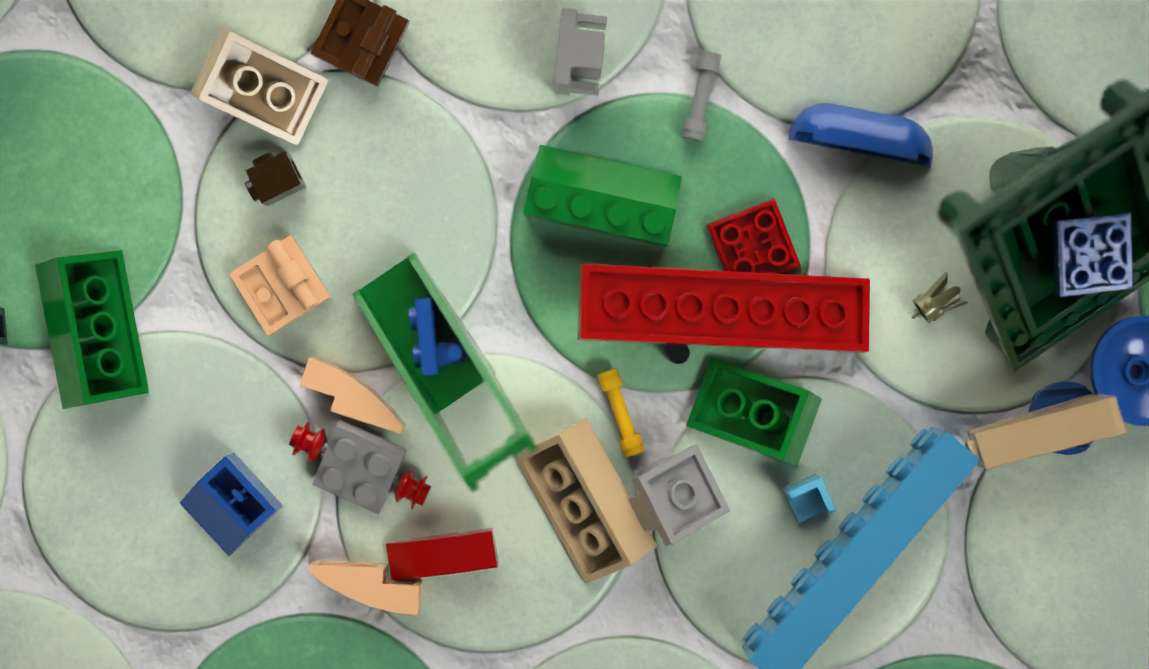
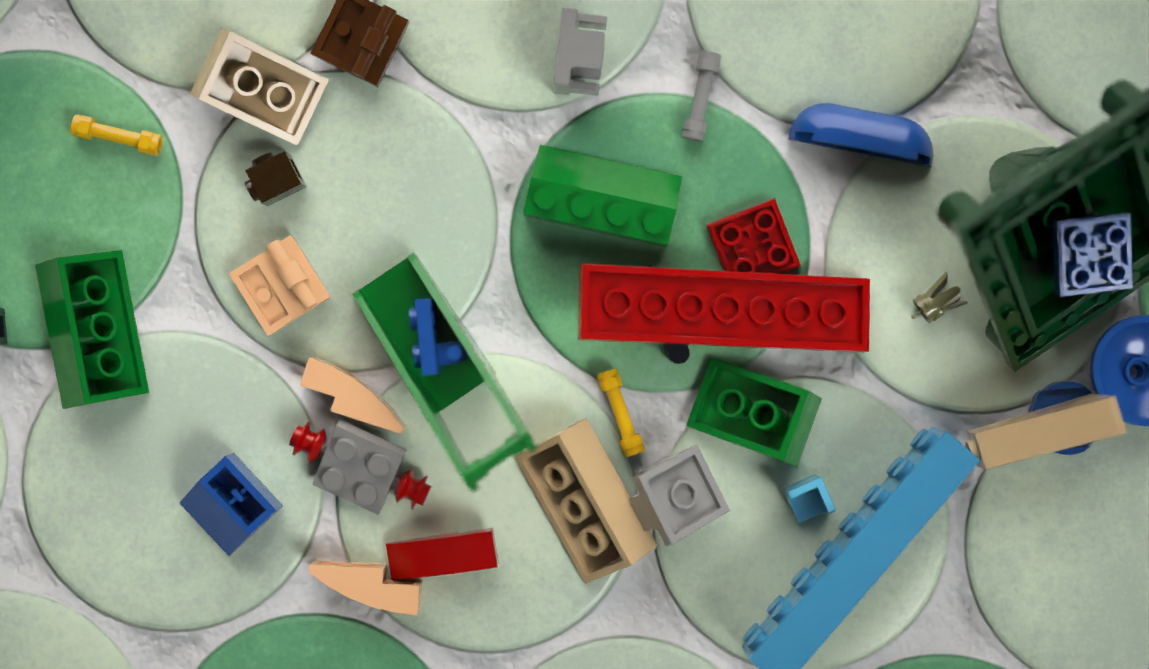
none -> yellow bar [70,114,163,156]

